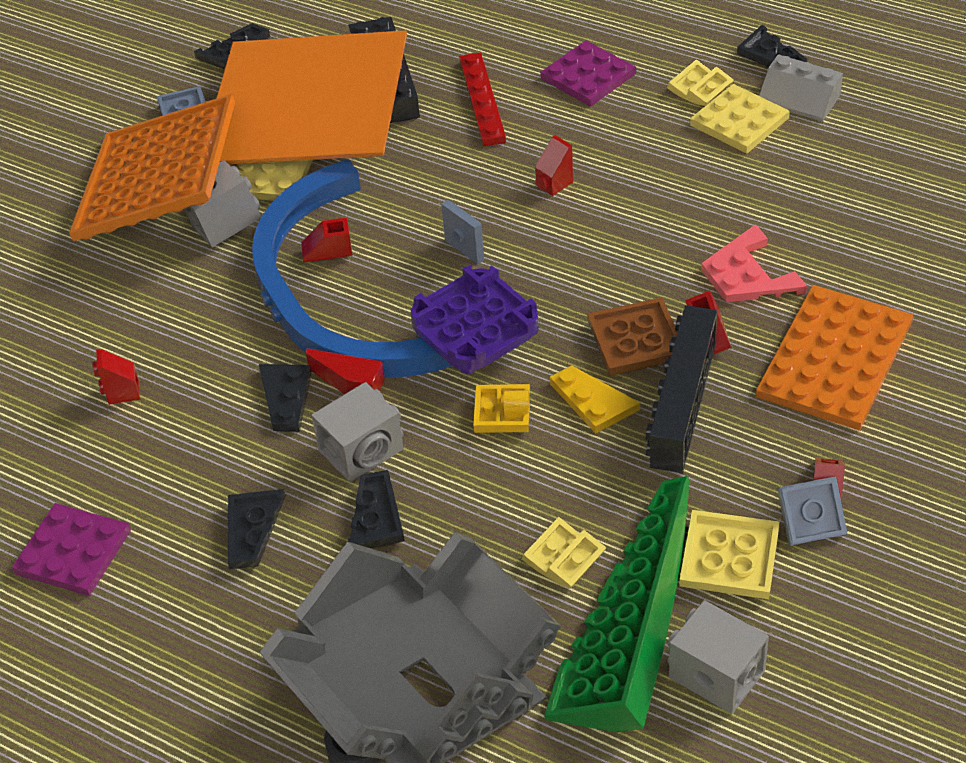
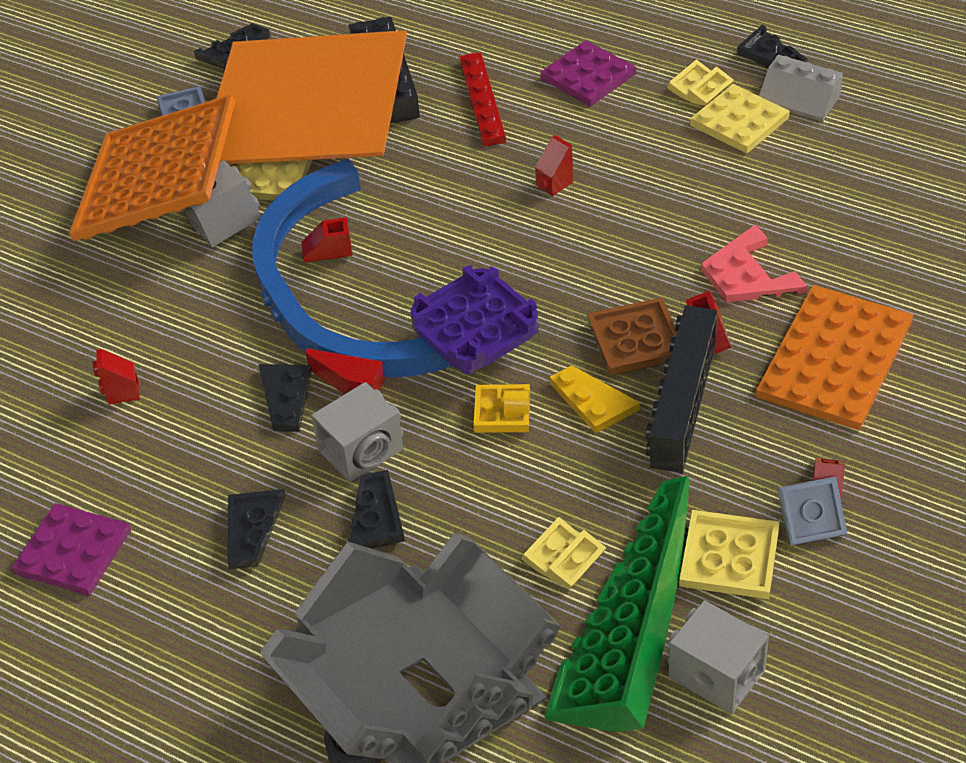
sand blue plate [441,200,484,264] -> none

